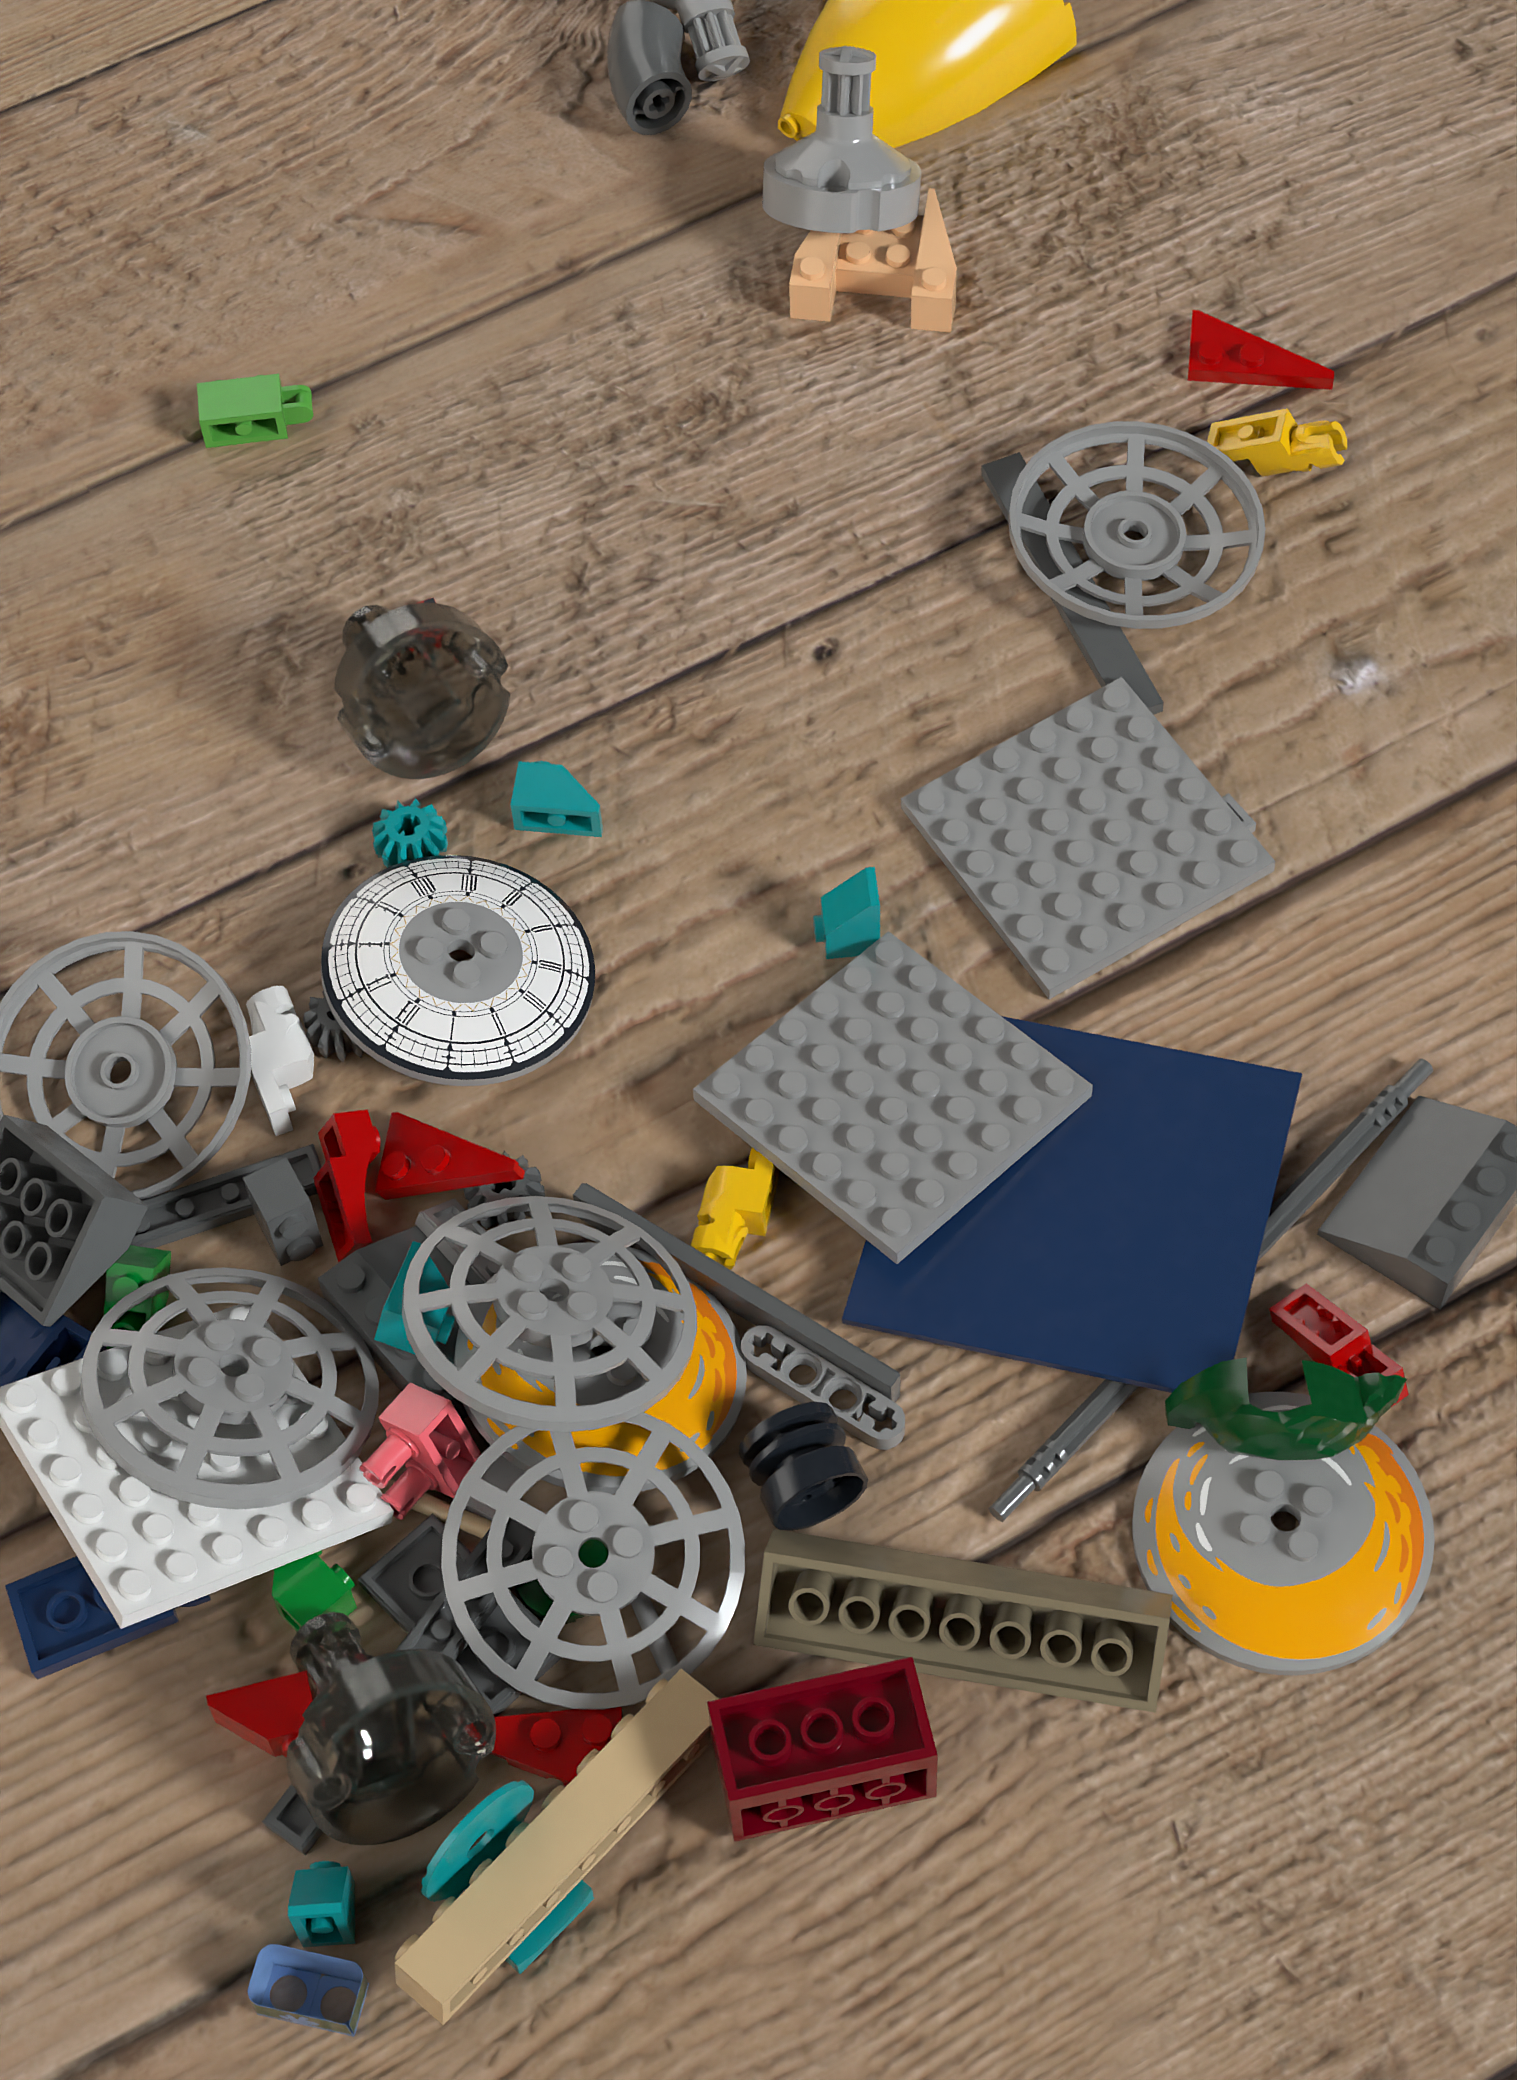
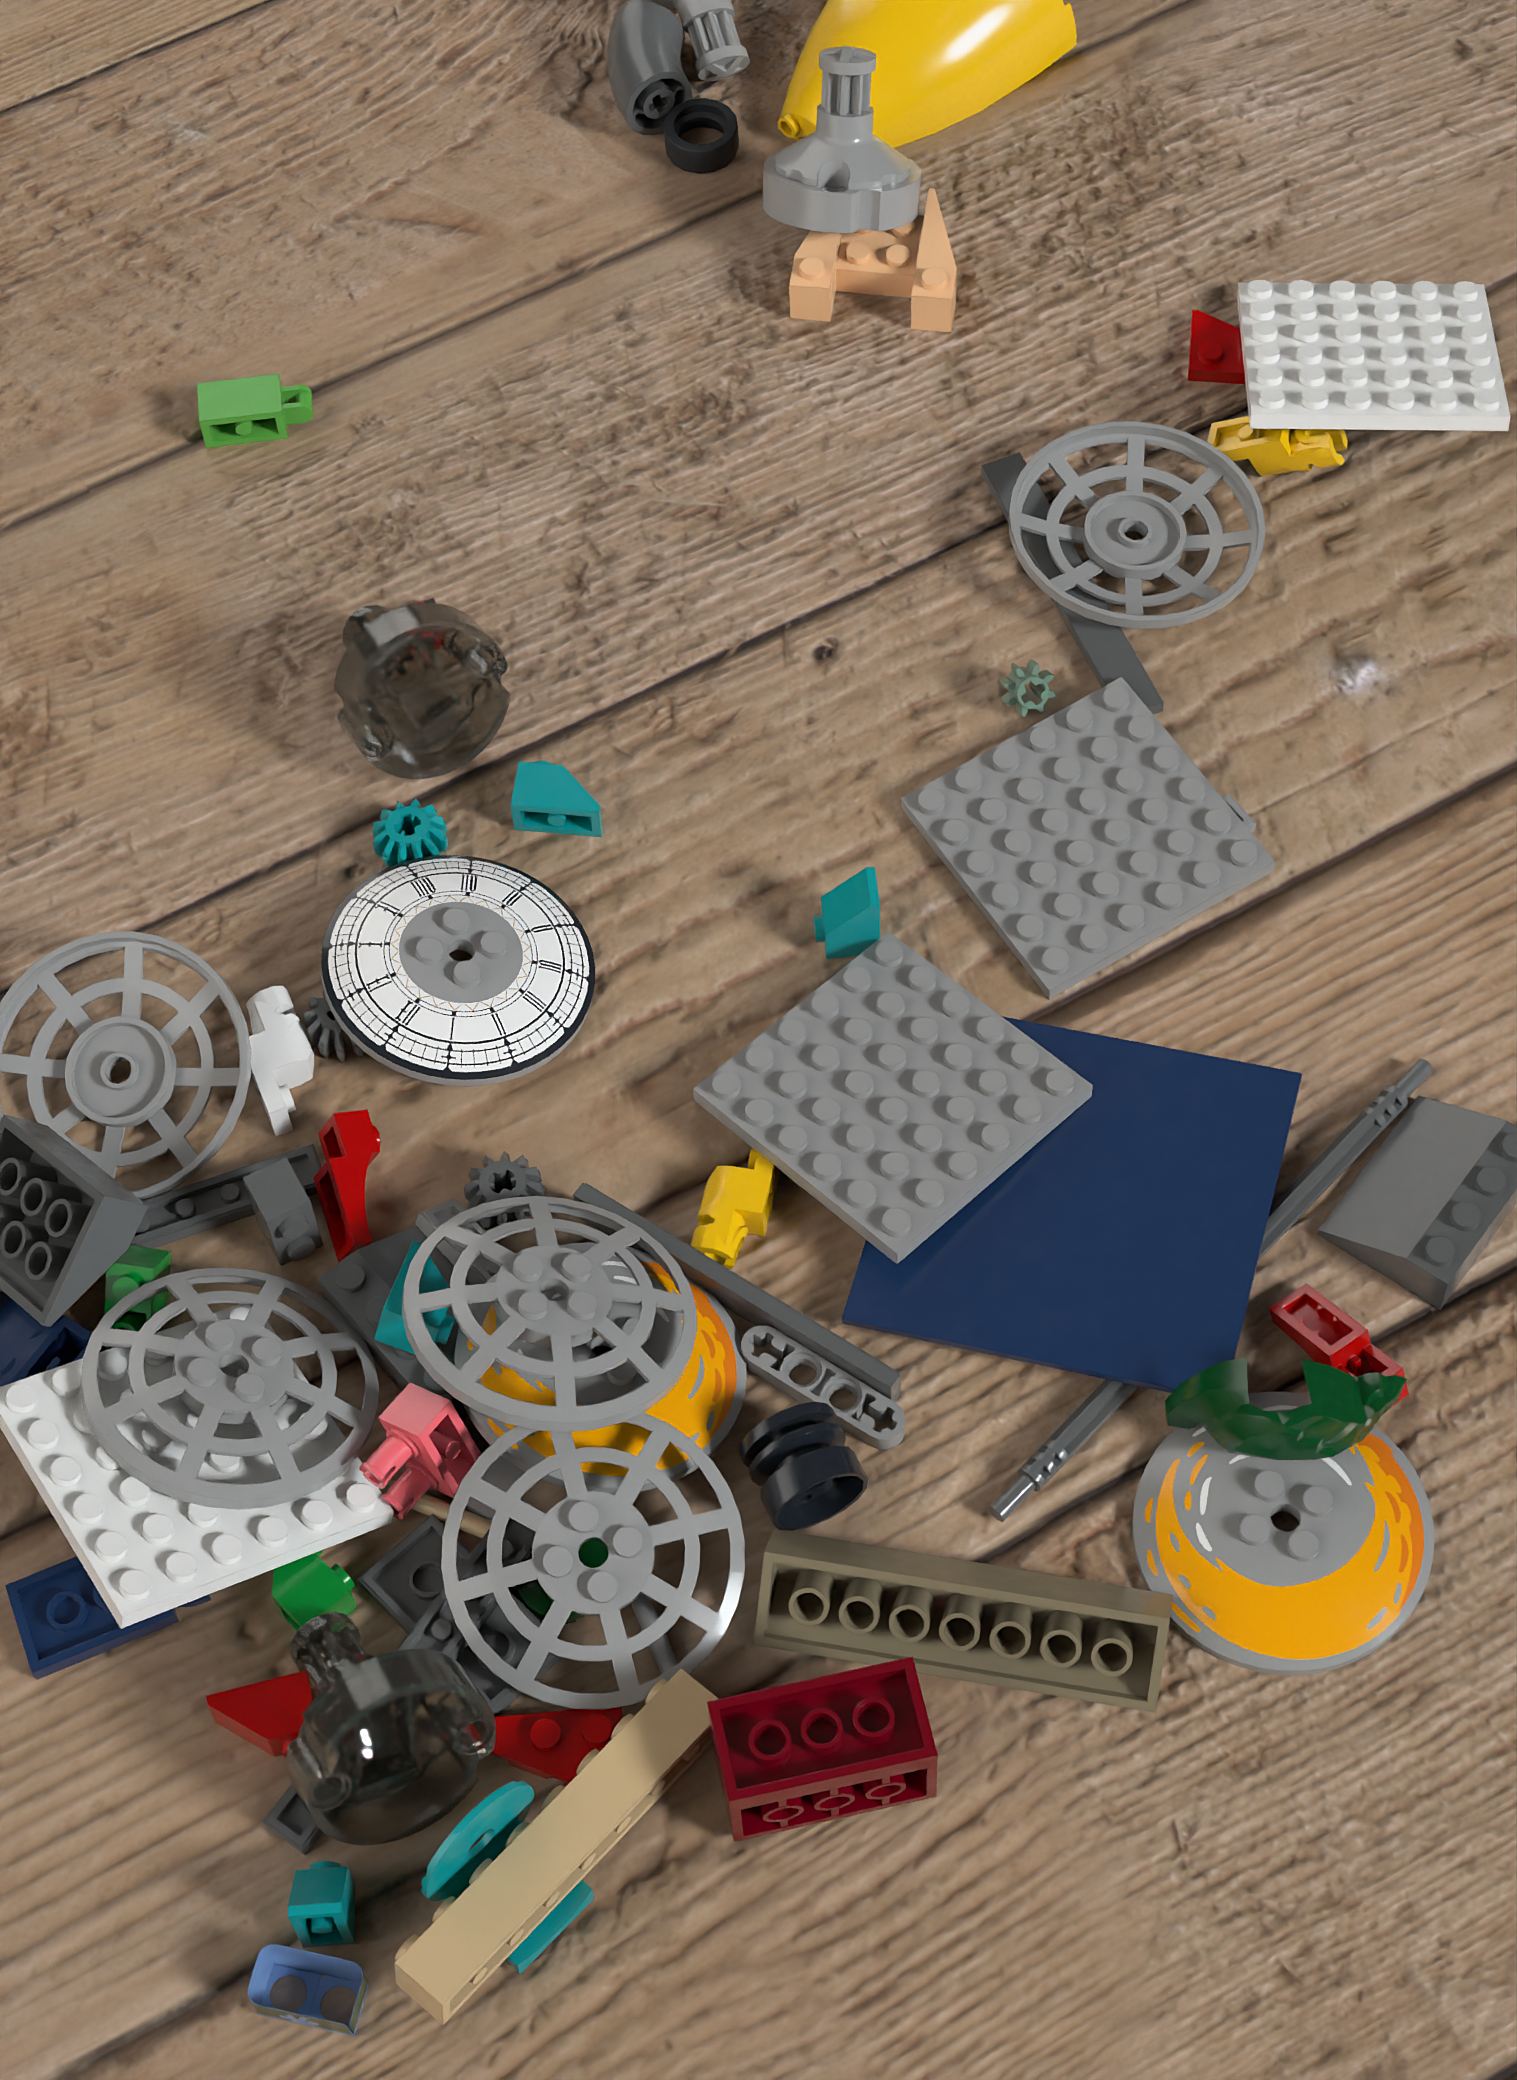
red wing [375,1112,525,1200] -> none
none -> black tyre [664,98,739,174]
none -> sand green gear [999,659,1056,717]
none -> white plate [1237,280,1510,431]

